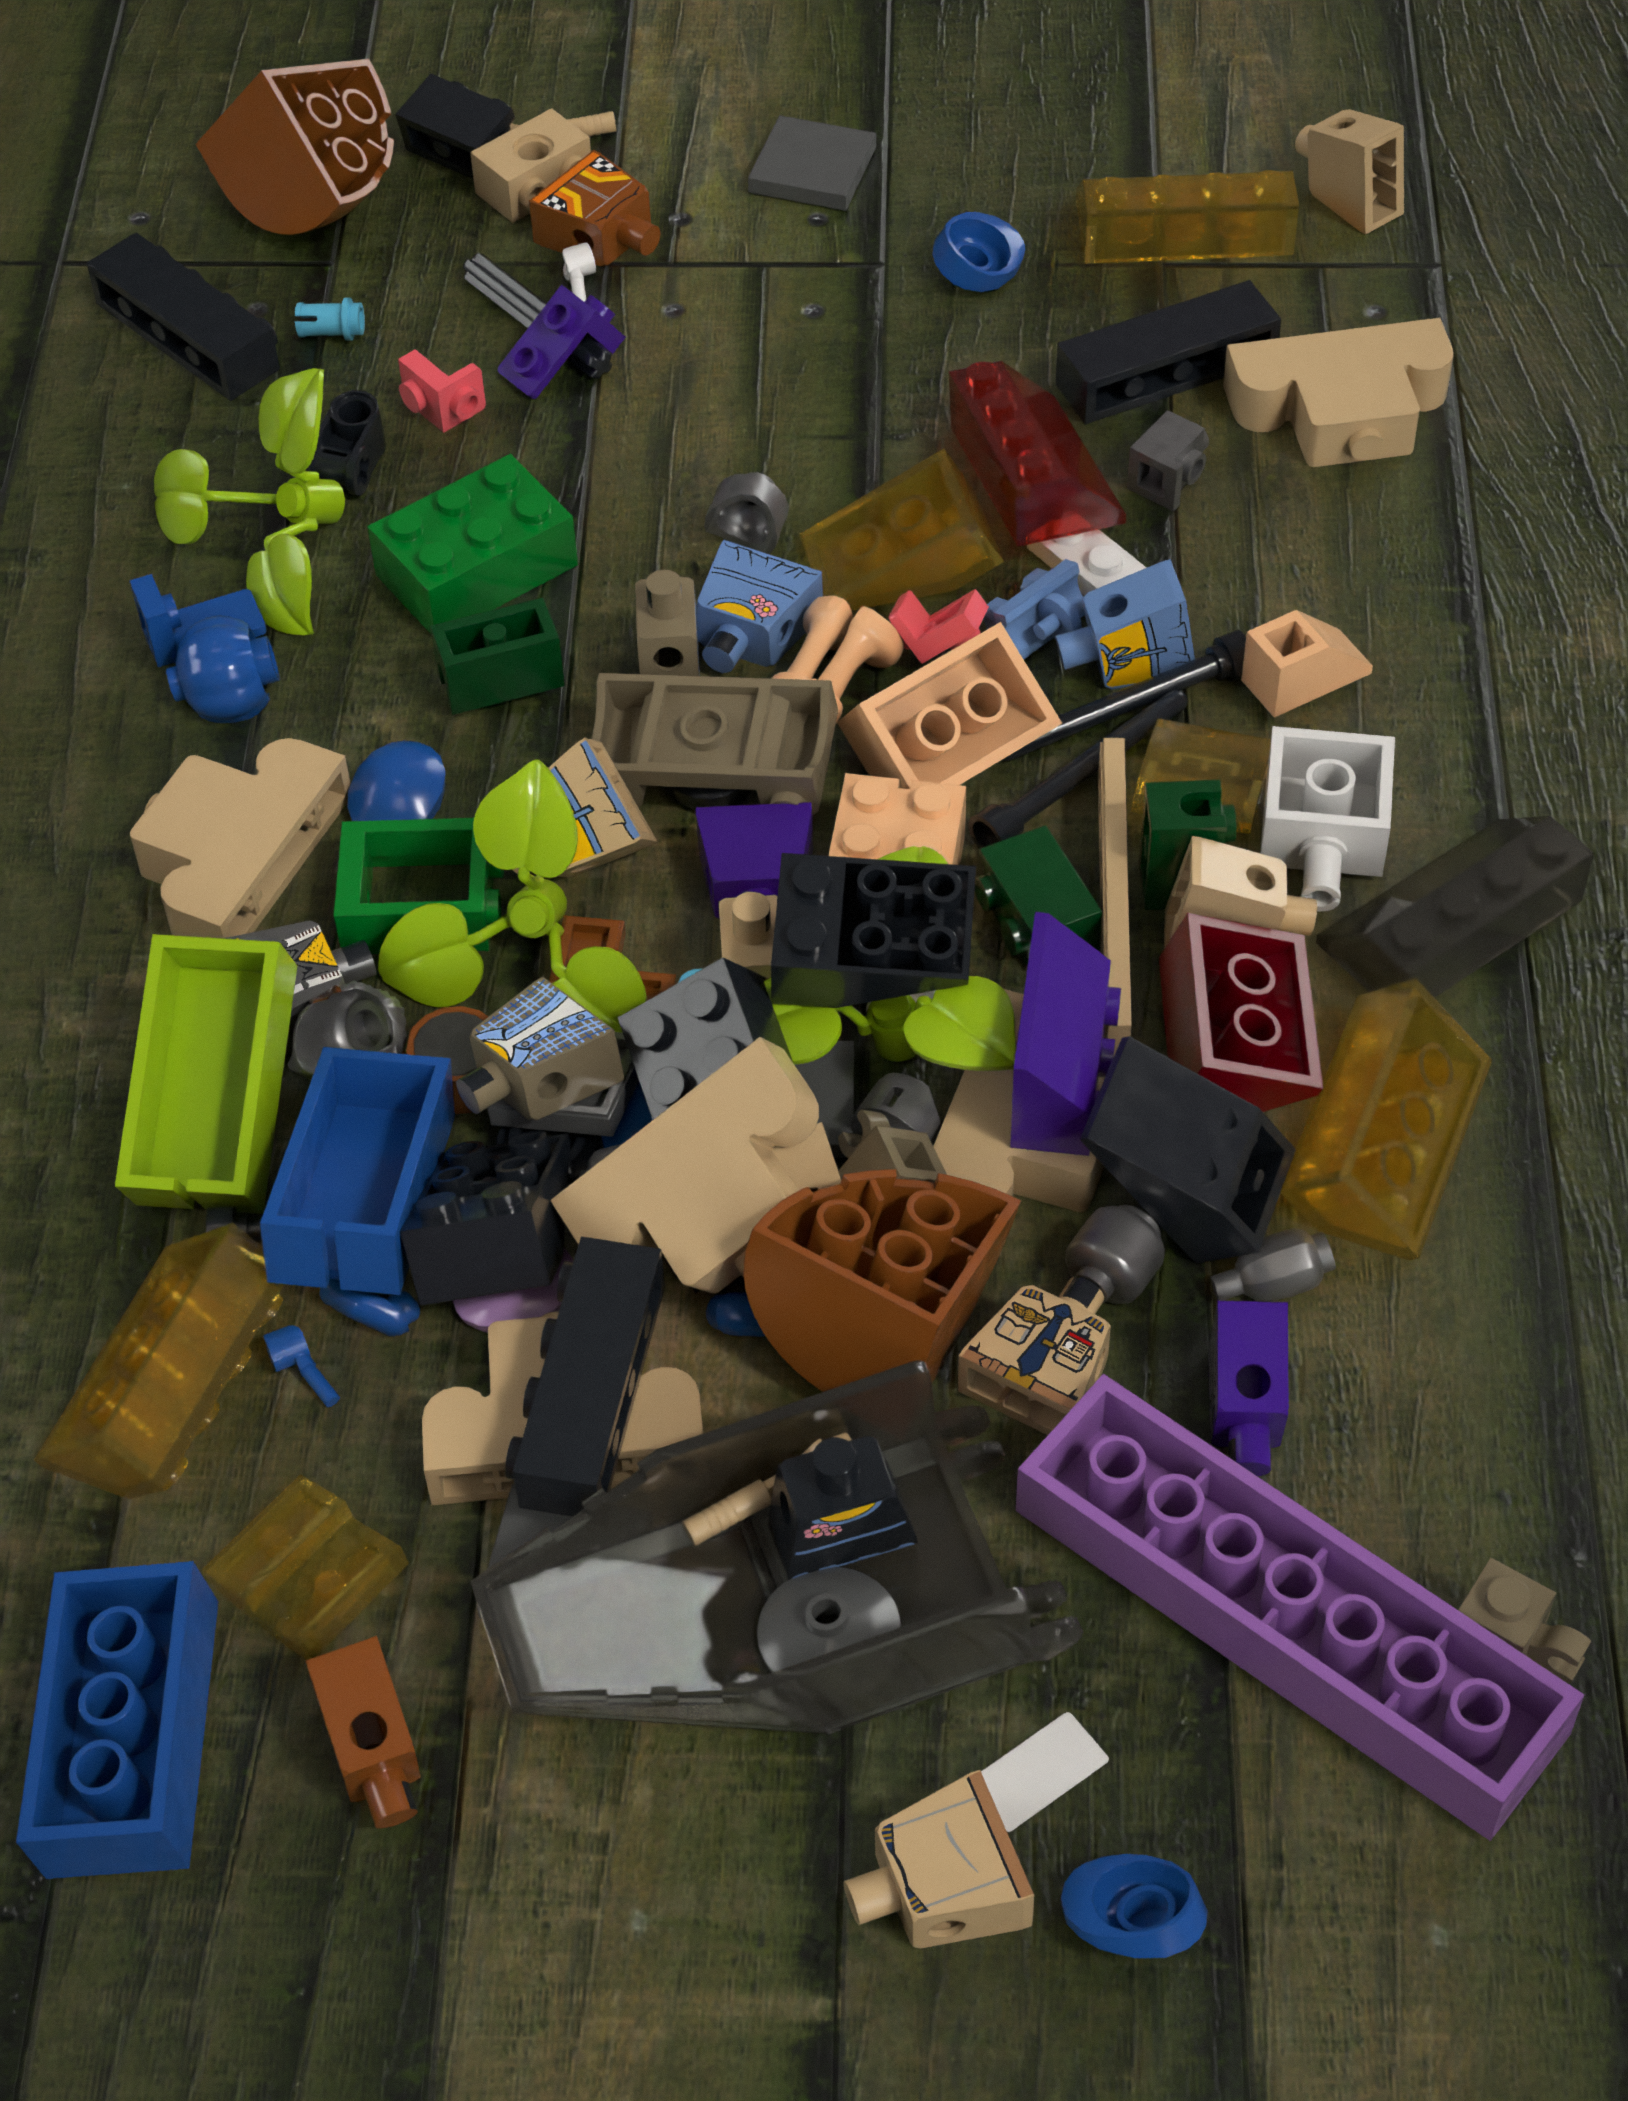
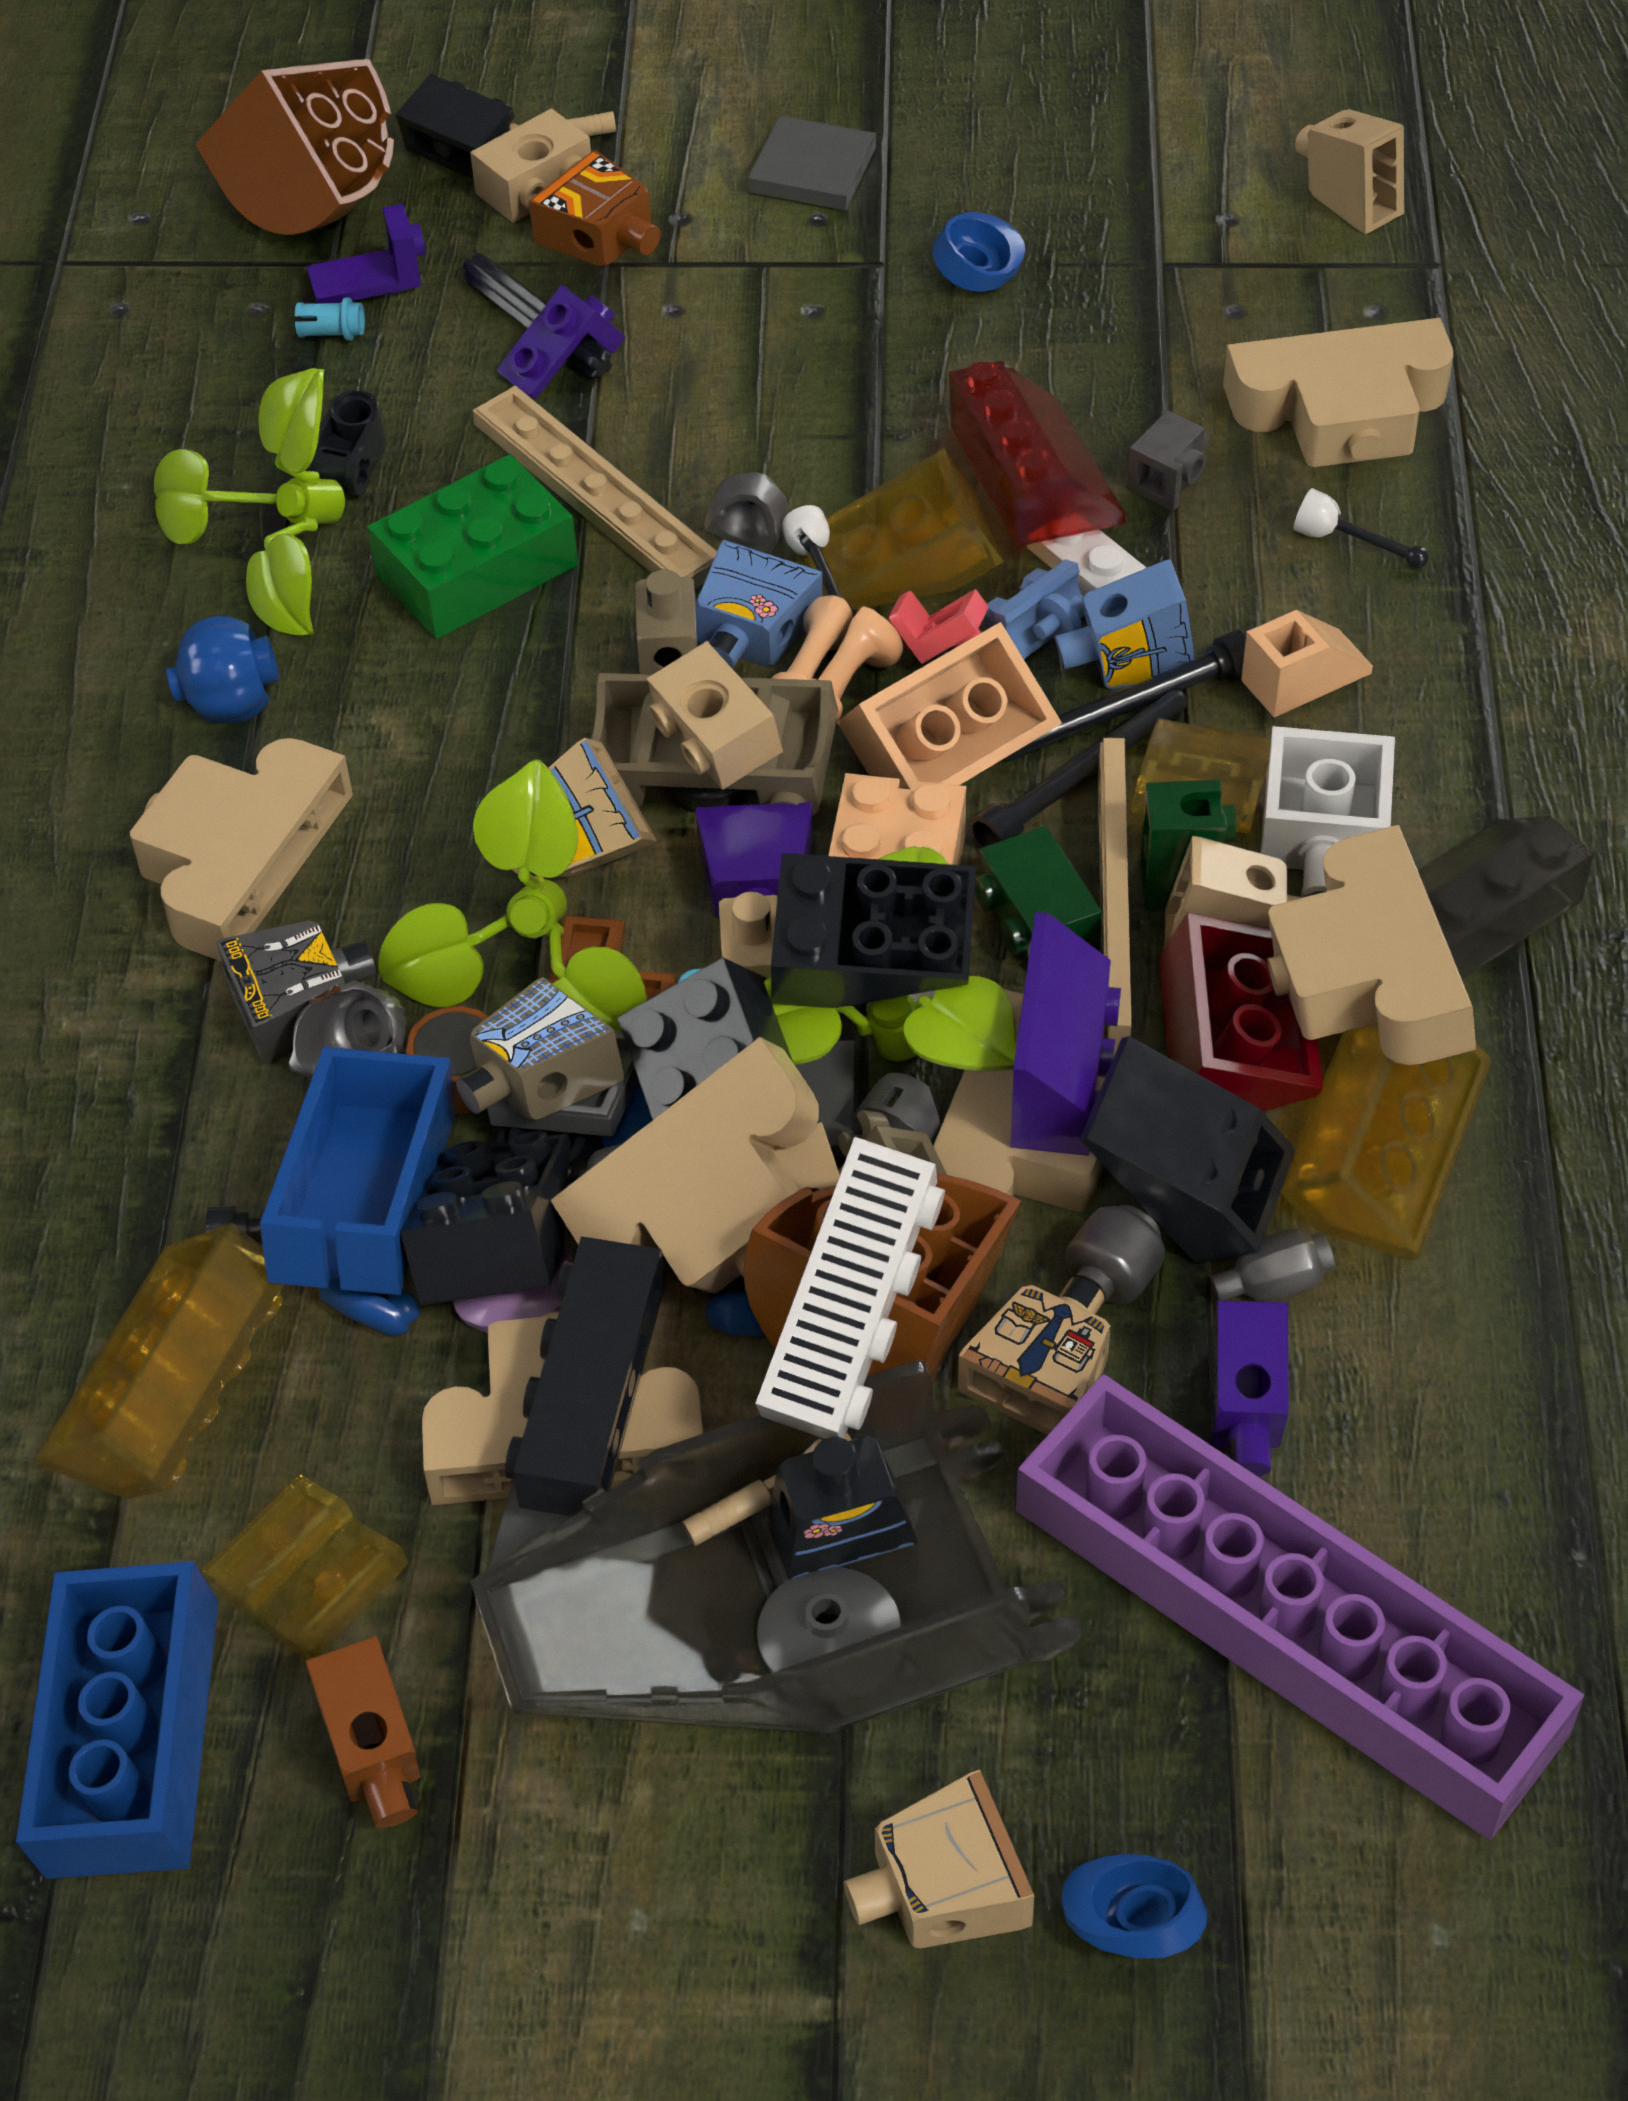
black brick [87,232,280,401] -> none
lime piece [115,934,297,1214] -> none
blue bracket [129,574,267,667] -> none
blue hand [264,1325,340,1408] -> none
green window [334,818,504,954] -> none
blue hat [347,740,446,821] -> none
coral bracket [398,349,486,433] -> none
dark green brick [430,598,565,715] -> none
white hand [562,242,596,302] -> none
white sticker [981,1712,1109,1832] -> none
black brick [1056,280,1281,425] -> none
clear yellow slope [1076,170,1299,264] -> none
dark tan brick [1458,1558,1591,1684] -> none
none -> dark purple bracket [307,204,425,303]
none -> tan tile [472,385,717,589]
none -> tan brick [646,641,783,790]
none -> white brick [755,1137,945,1439]
none -> white hinge [781,505,854,615]
none -> tan brick [1267,825,1476,1065]
none -> hinge [1293,488,1429,568]

